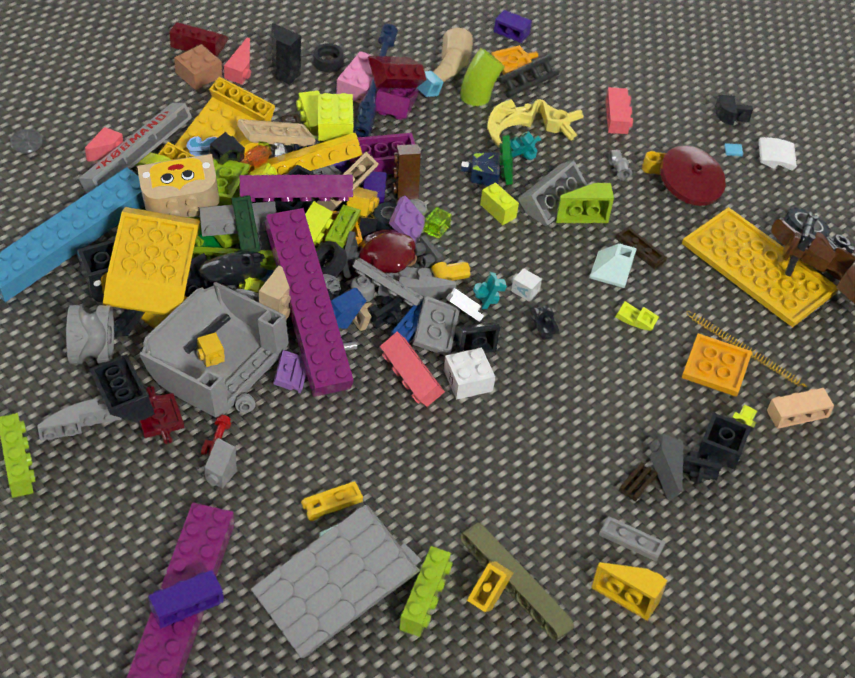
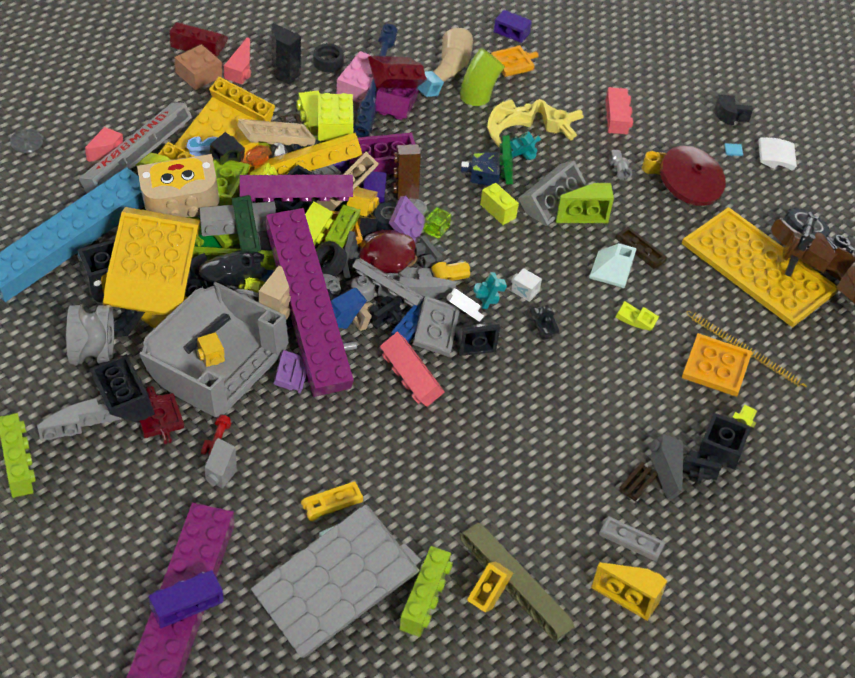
light grey plate [235,394,255,413] -> none
white brick [444,348,495,400] -> none
pearl dark grey bar [498,54,560,98] -> none
light nougat brick [767,388,834,429] -> none

